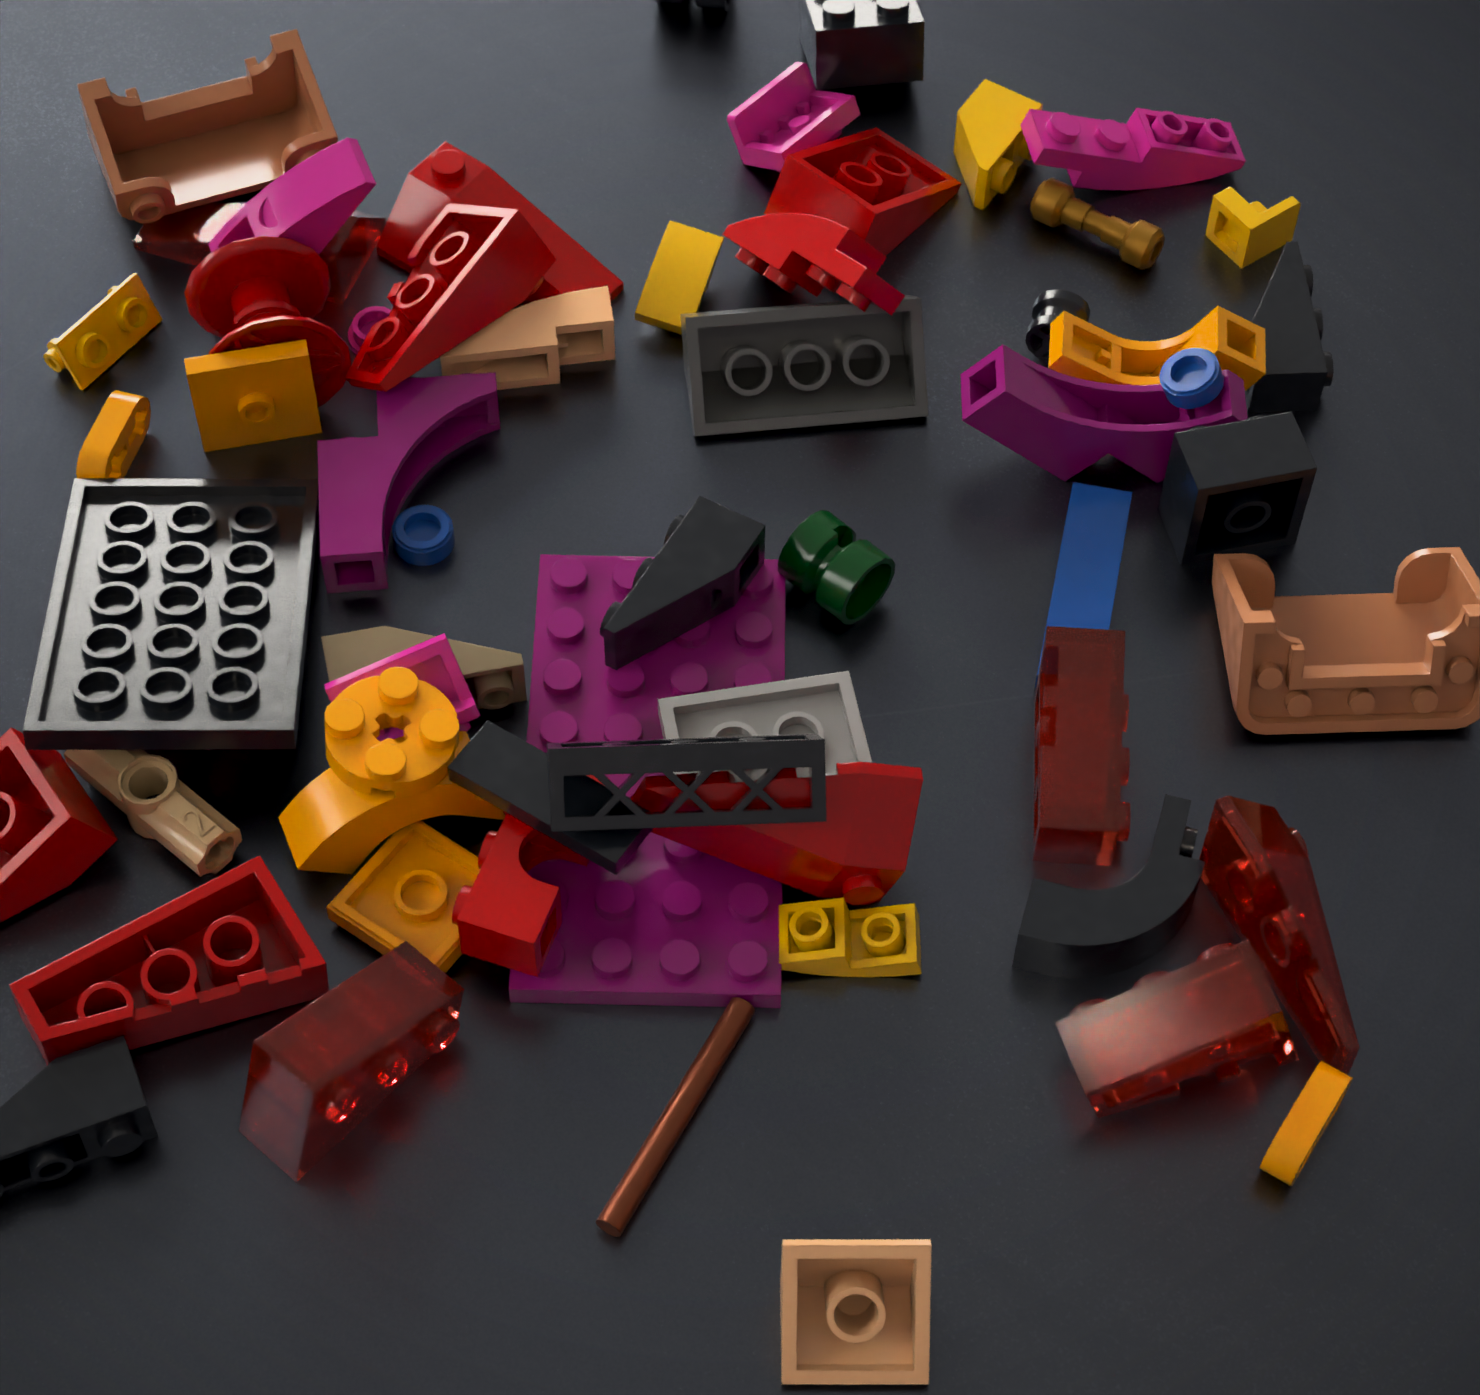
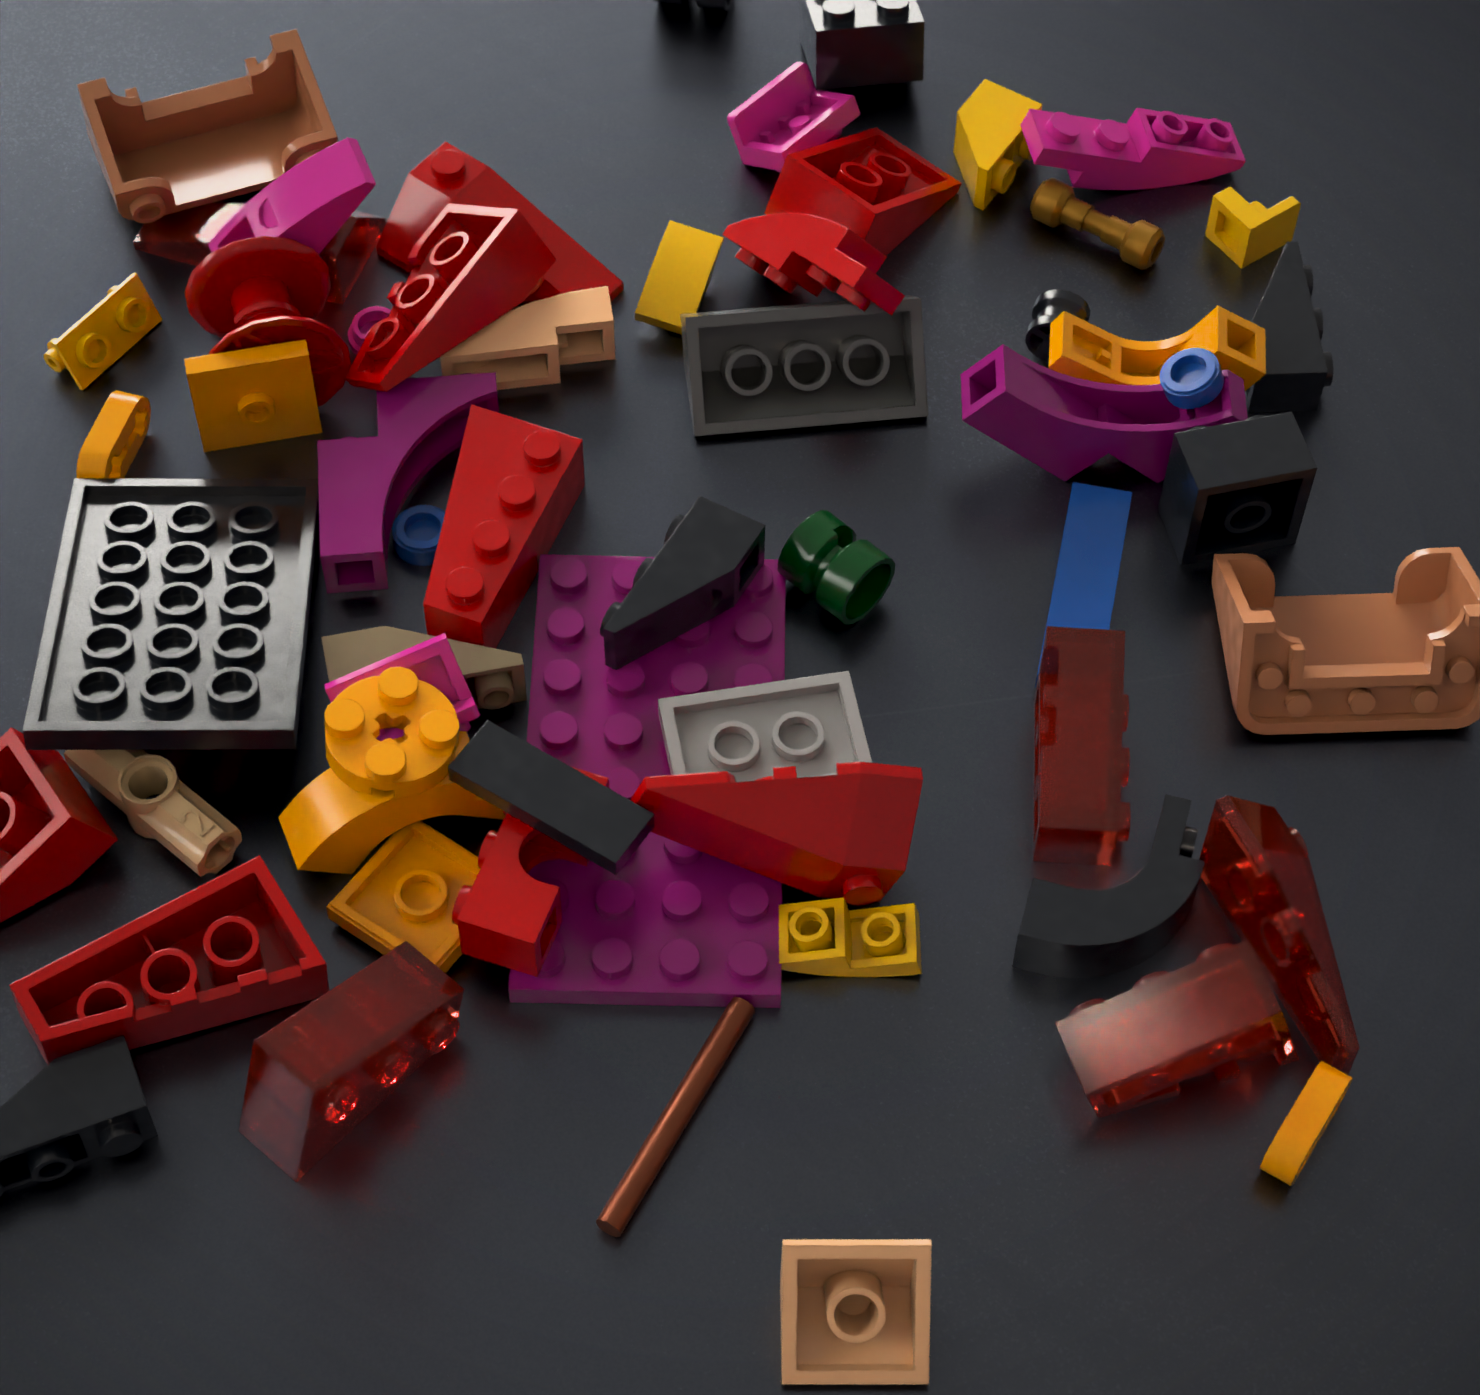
black fence [546,734,827,832] -> none
none -> red wedge [423,404,585,649]

